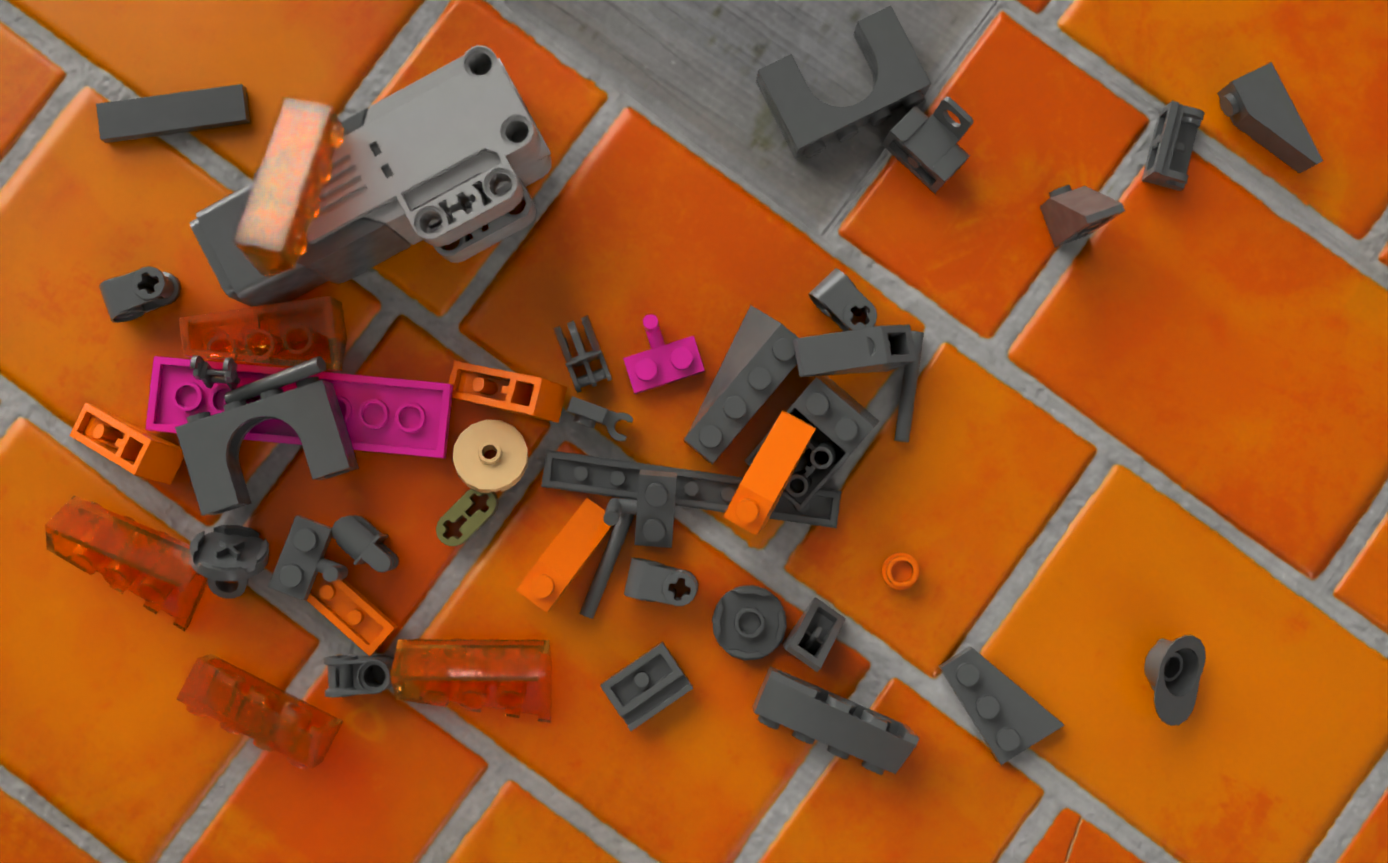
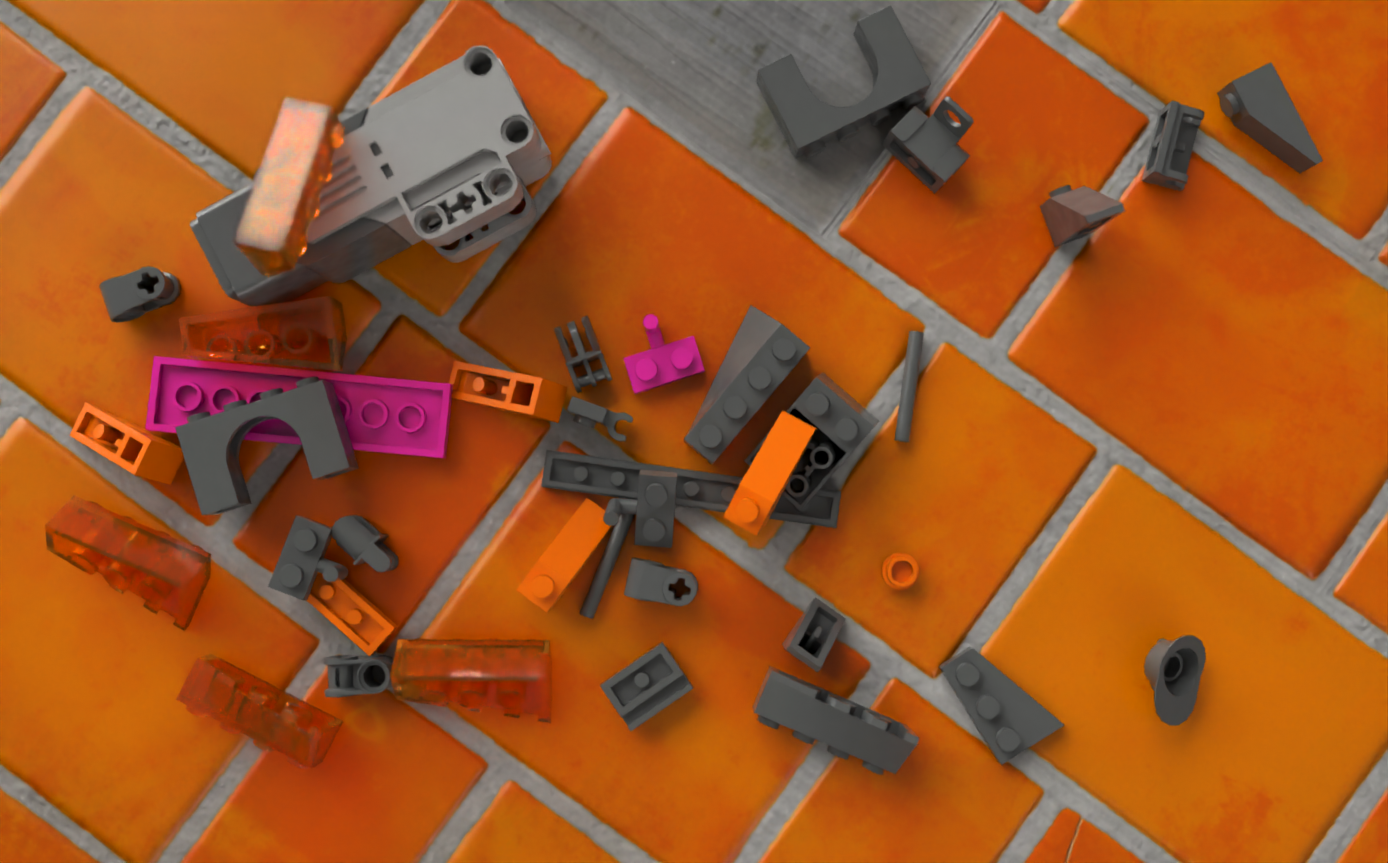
dark grey tile [96,84,251,143] -> none
dark grey tile [189,525,269,598] -> none
dark grey piece [190,355,241,390] -> none
dark grey bar [224,356,326,404] -> none
olive beam [436,489,499,546] -> none
tan plate [453,420,528,493] -> none
dark grey tile [712,585,787,660] -> none
dark grey slope [793,324,917,377] -> none
dark grey piece [808,268,877,331] -> none

